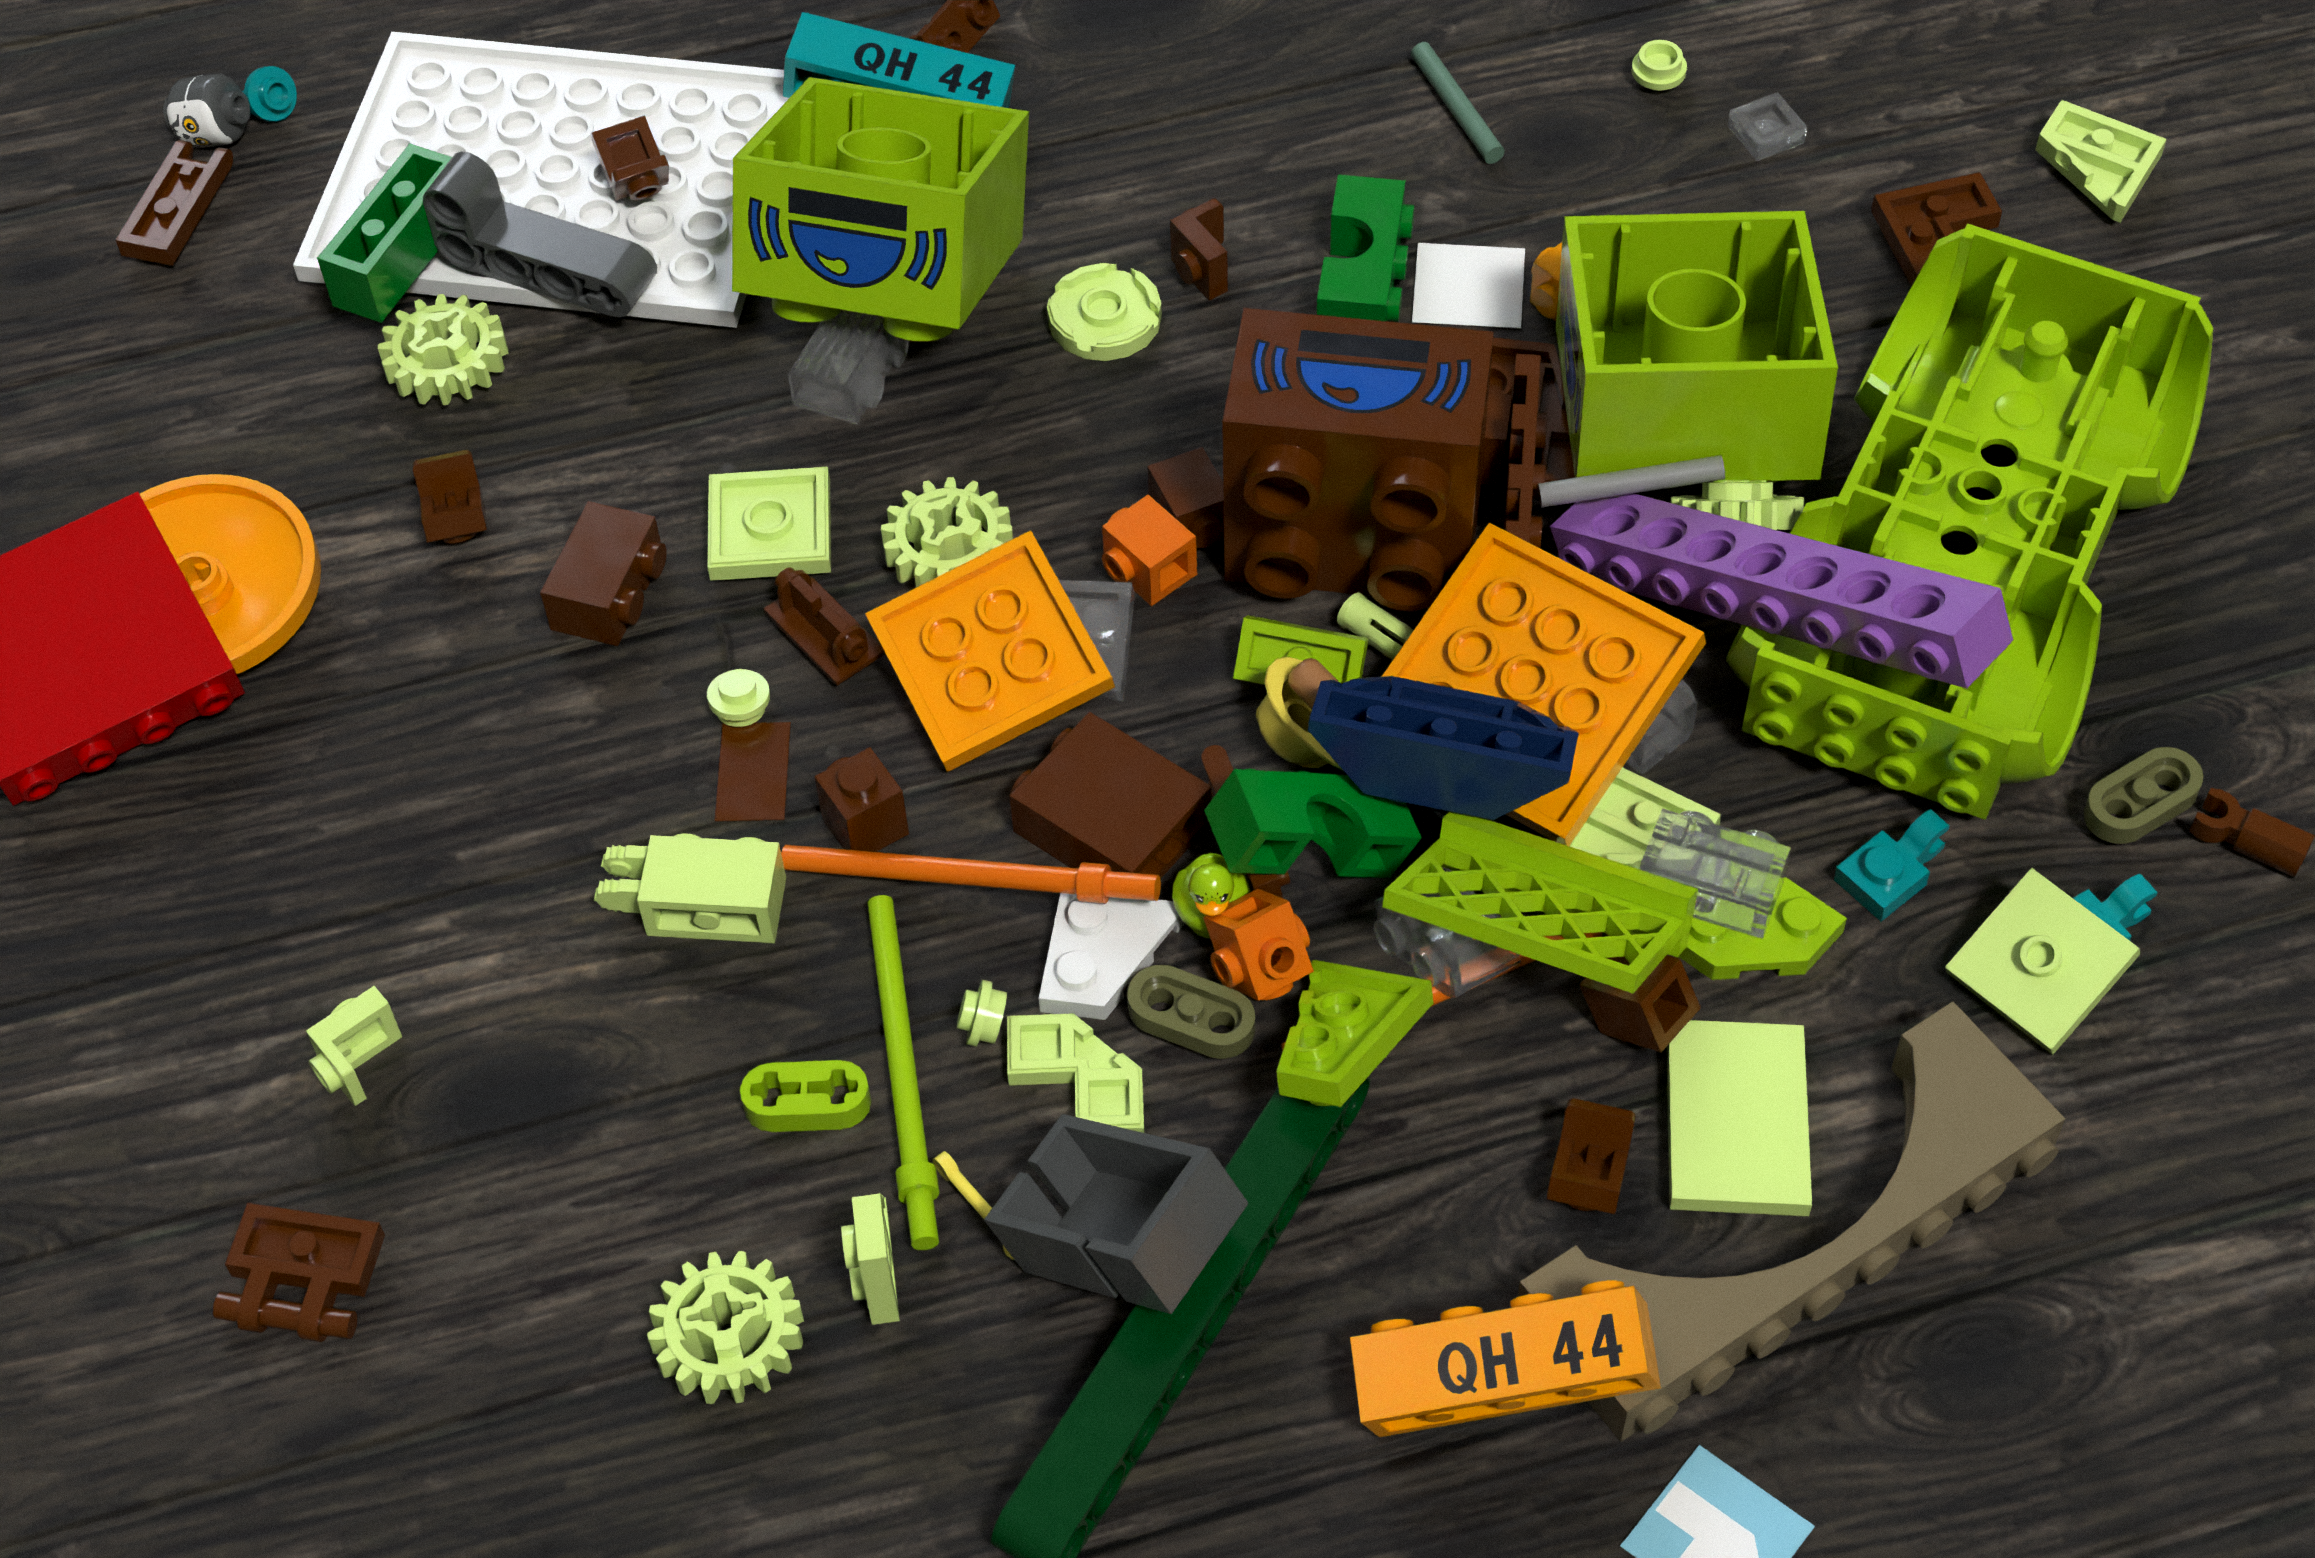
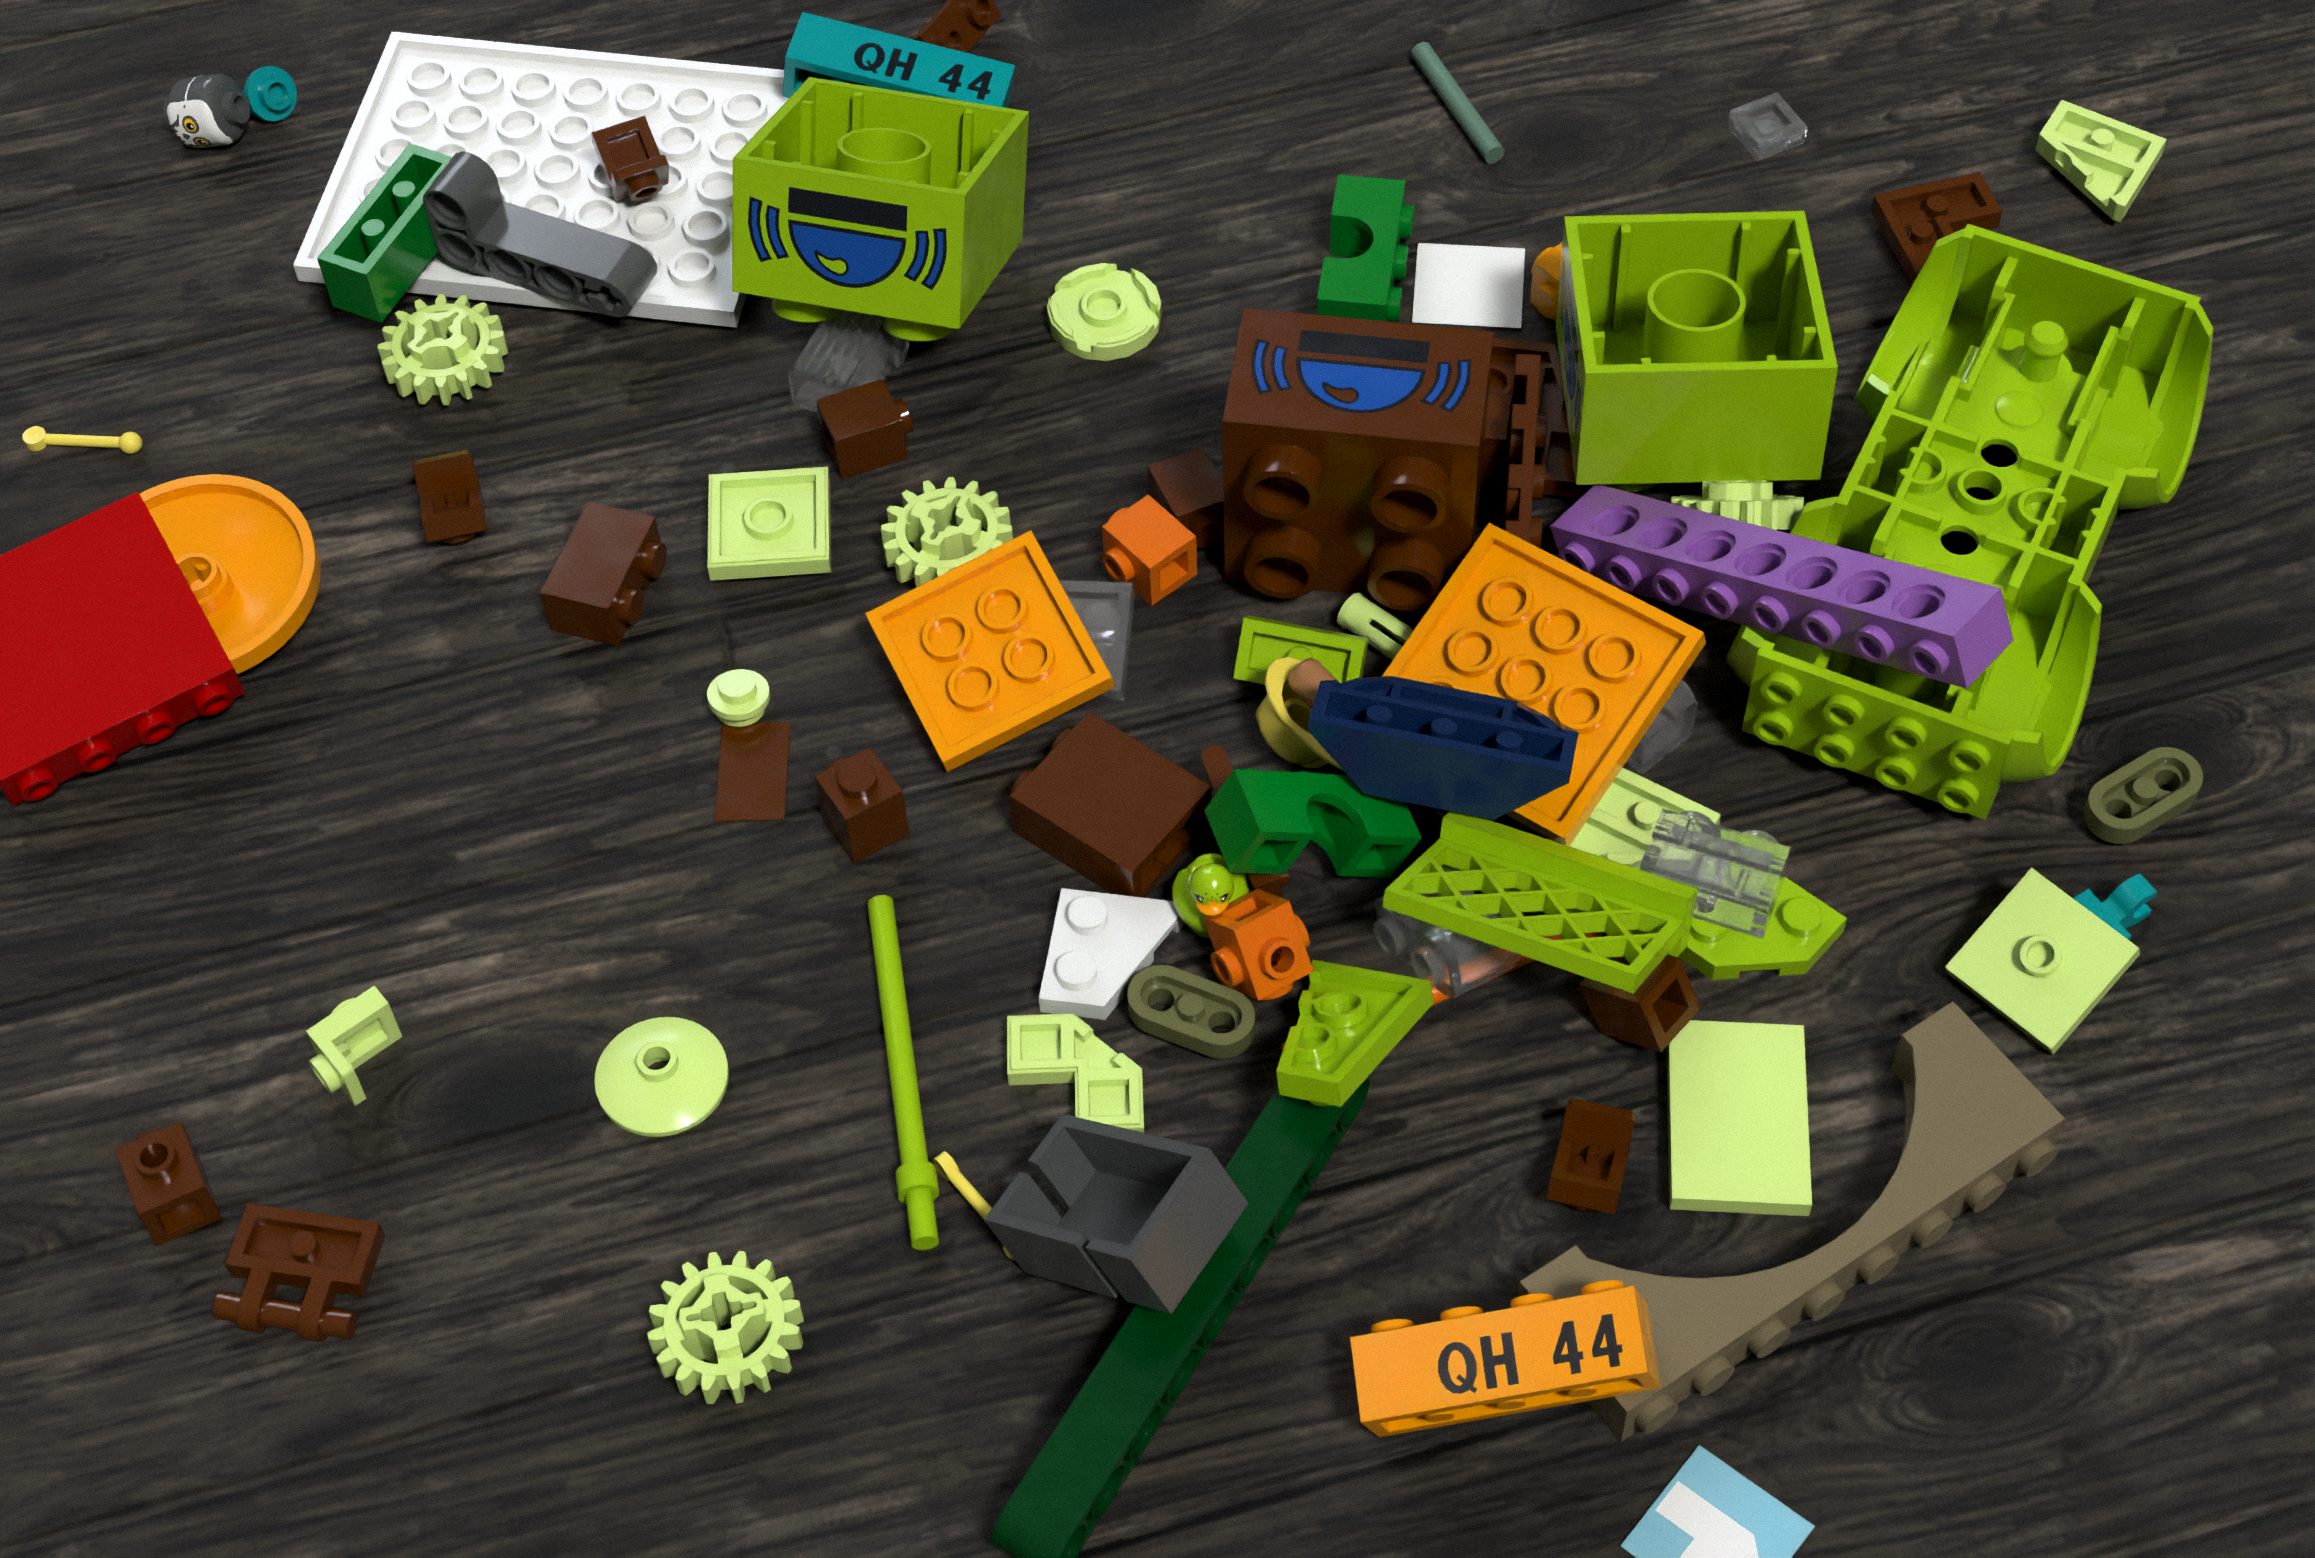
reddish brown hinge [115,140,233,266] -> none
yellowish green hinge [594,833,786,943] -> none
lime beam [740,1060,871,1132] -> none
reddish brown hinge [763,568,885,686] -> none
orange bar [781,845,1161,904] -> none
yellowish green wing [841,1193,900,1325] -> none
yellowish green plate [957,980,1007,1047] -> none
reddish brown bracket [1170,198,1228,301] -> none
light grey bar [1537,455,1725,508] -> none
yellowish green plate [1631,40,1687,91] -> none
teal plate [1834,809,1950,922] -> none
reddish brown bar [2189,788,2315,878] -> none
none -> light yellow hinge [22,426,142,455]
none -> reddish brown brick [115,1121,223,1246]
none -> yellowish green dish [594,1017,729,1137]
none -> reddish brown brick [816,379,913,480]

